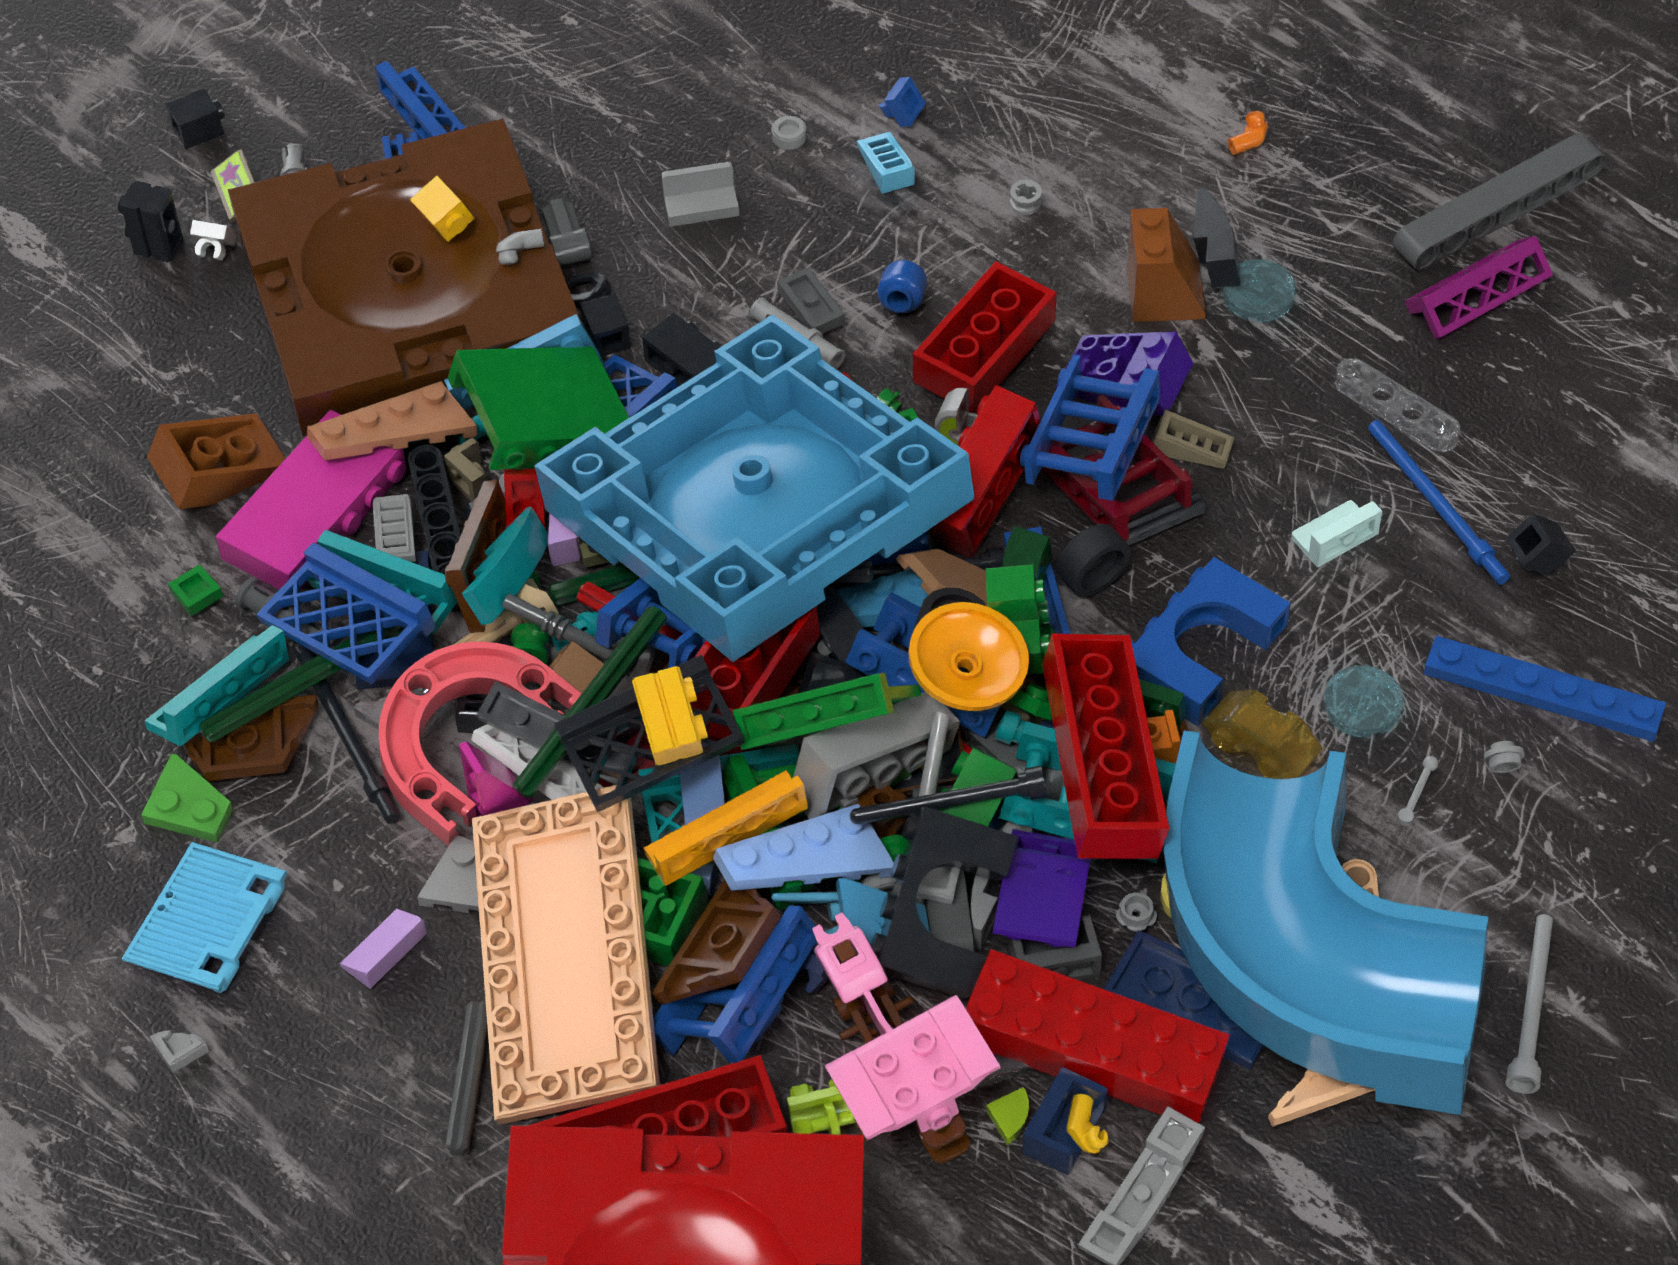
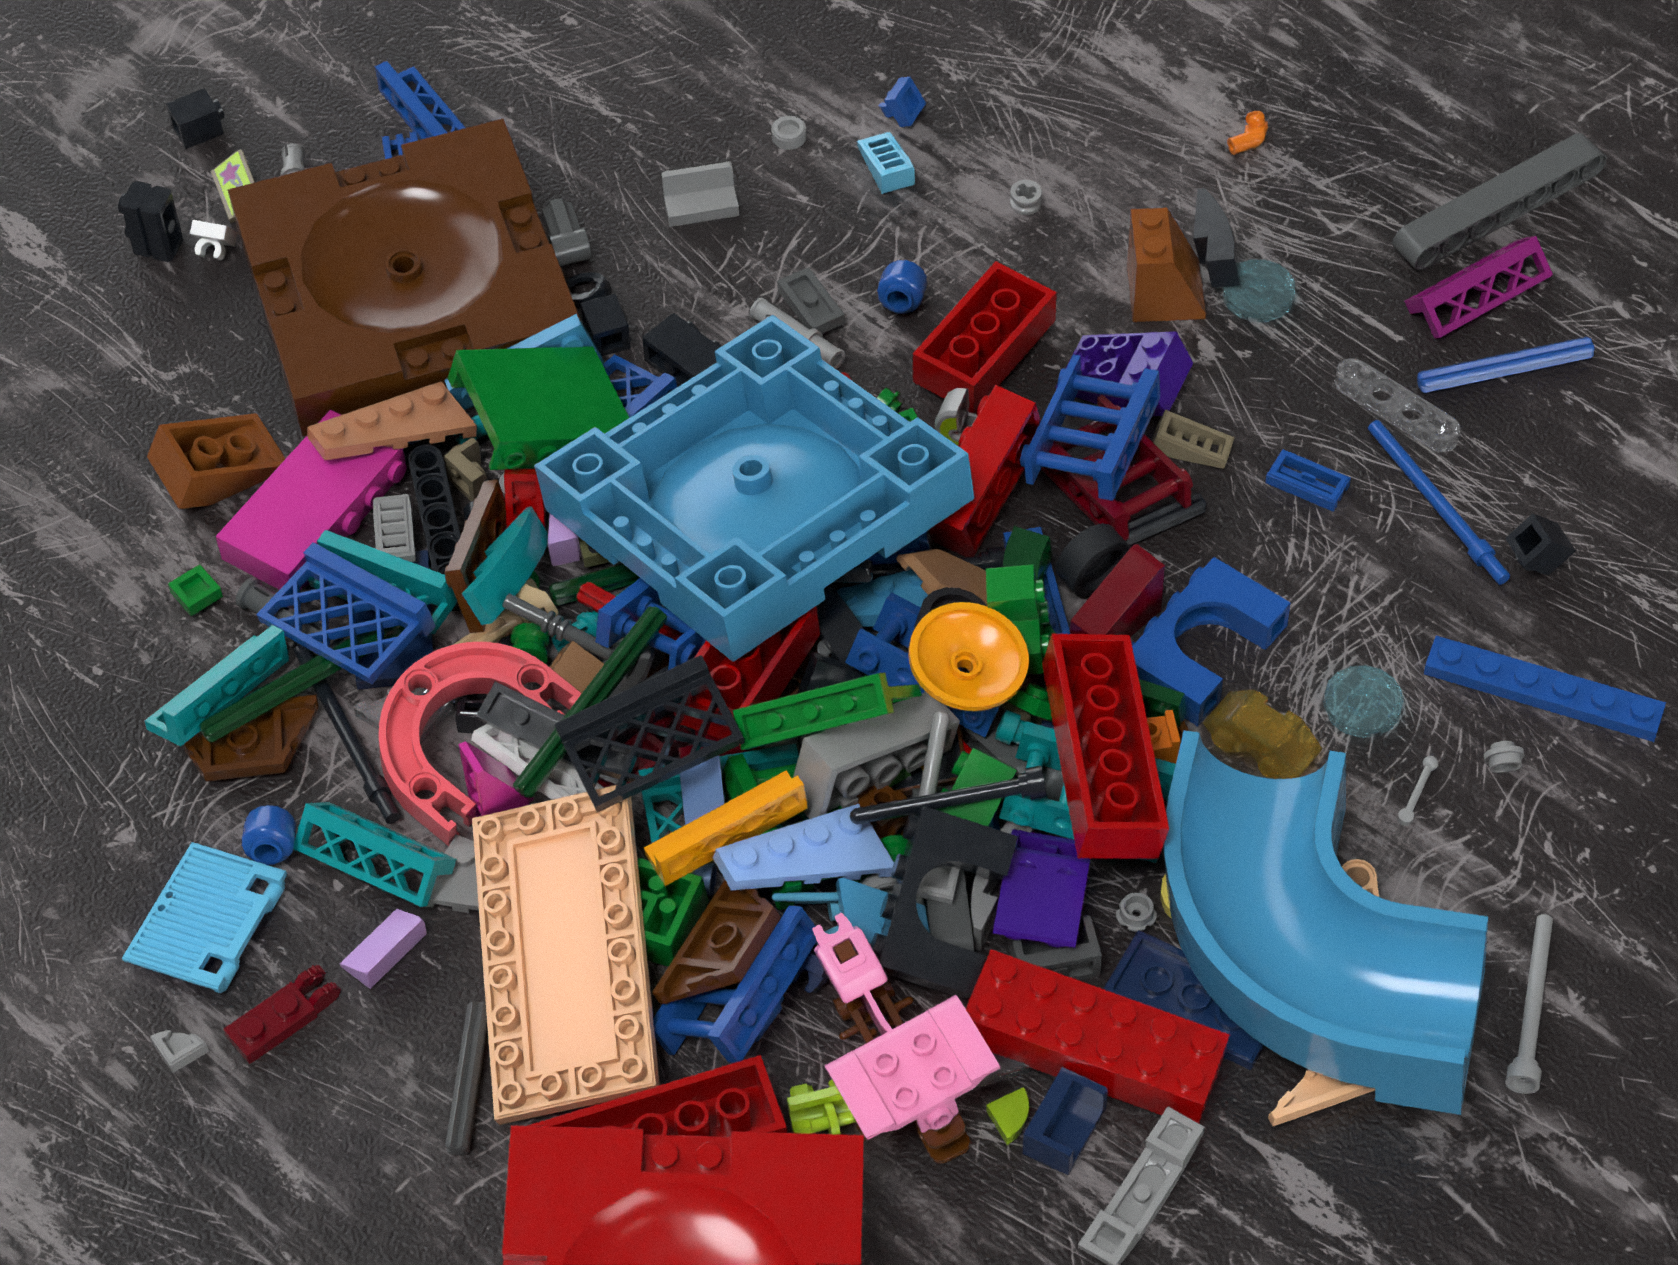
bright green wing [141,754,233,843] -> none
yellow brick [410,176,475,242] -> none
light grey arm [496,229,544,265] -> none
yellow brick [632,666,708,766] -> none
yellow arm [1067,1094,1108,1153] -> none
light aqua panel [1291,500,1382,568] -> none
none -> dark red hinge [223,965,341,1064]
none -> blue head [242,805,297,865]
none -> teal fence [293,802,457,907]
none -> dark red slope [1070,543,1165,637]
none -> blue tile [1265,449,1351,512]
none -> axle [1417,337,1595,393]

